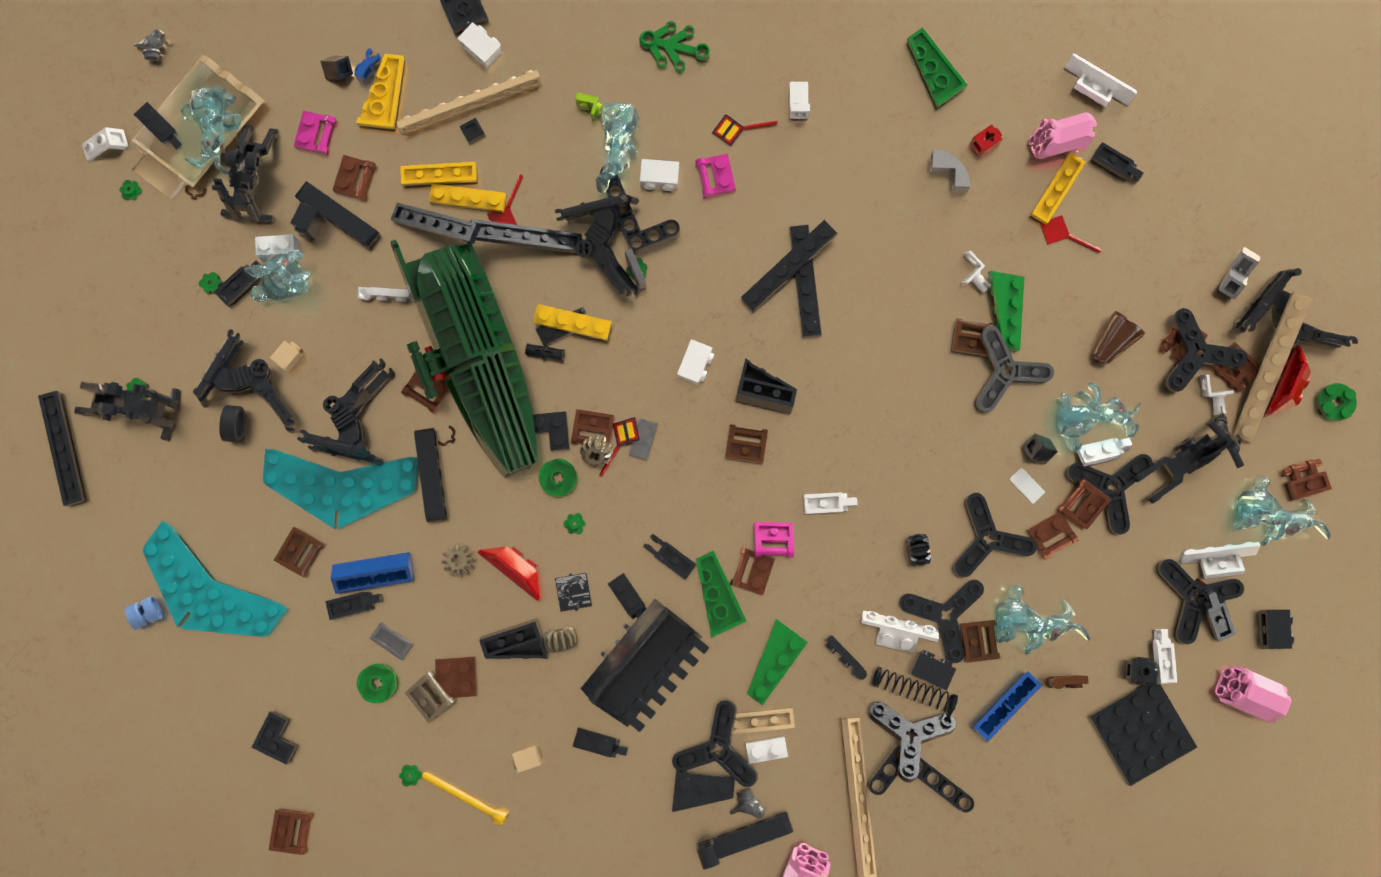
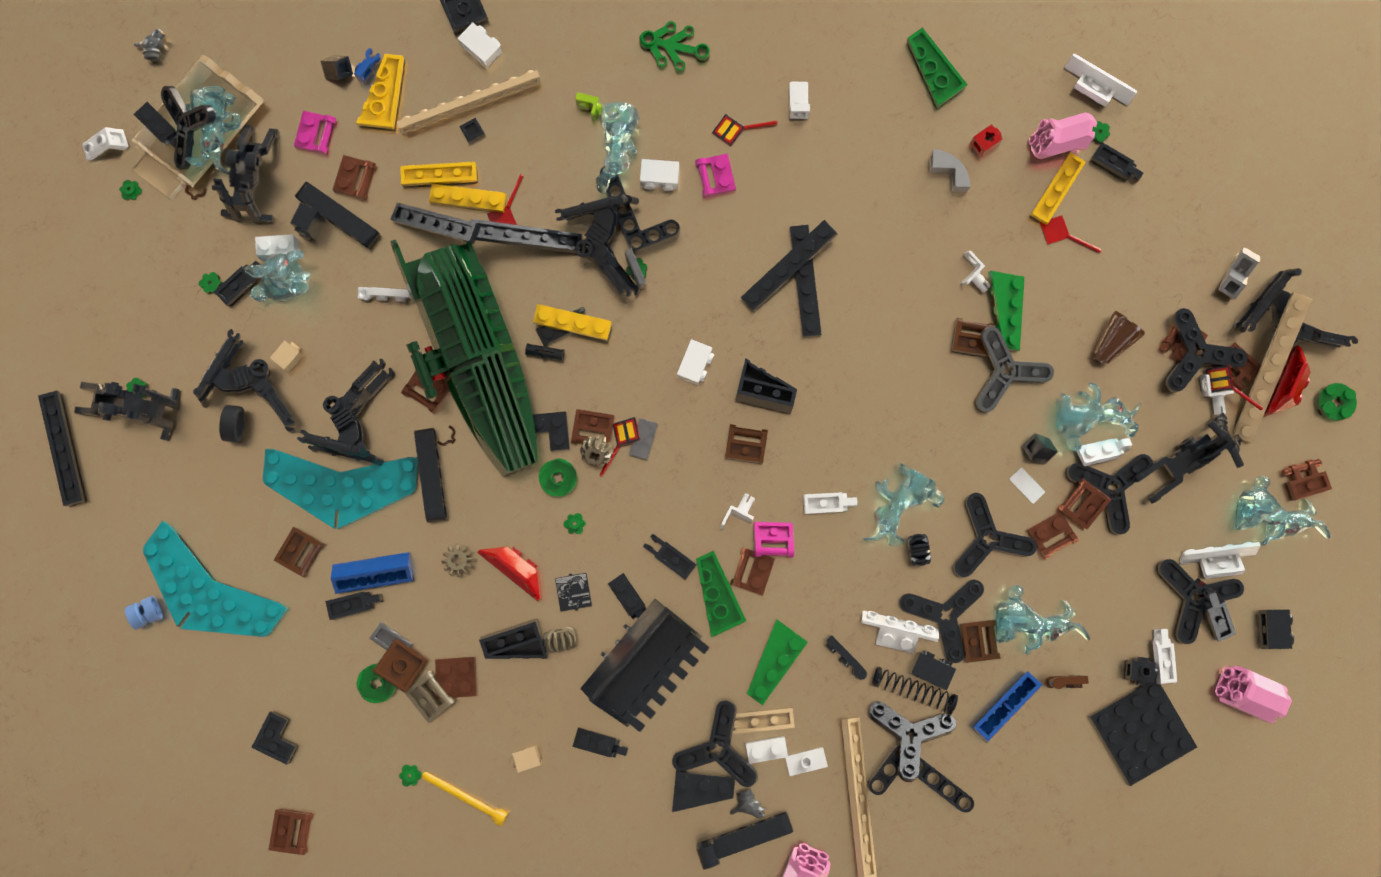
none -> black piece [161,86,216,170]
none -> reddish brown plate [372,638,428,693]
none -> white bracket [719,494,755,530]
none -> white plate [785,747,828,776]
none -> clear light blue animal [863,462,945,546]
none -> green plant [1092,121,1110,143]
none -> piece [1206,365,1263,410]

